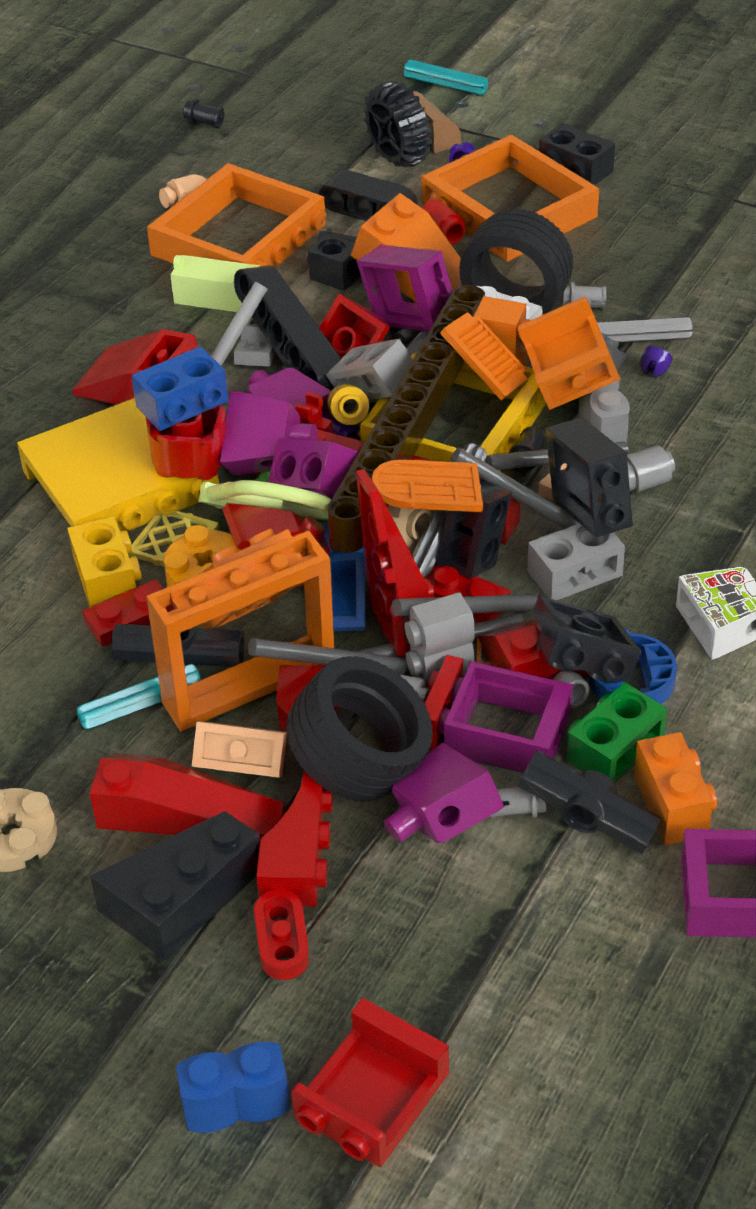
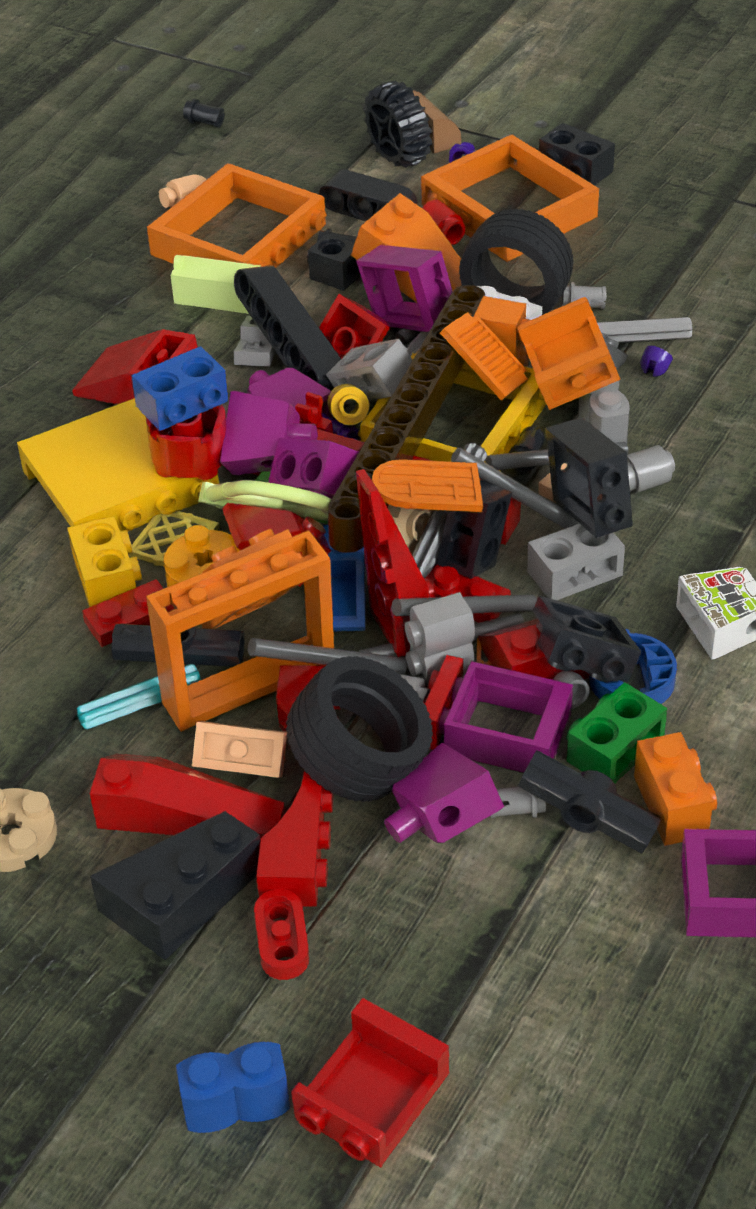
light grey bar [211,282,268,366] -> none
teal axle [404,60,488,96] -> none

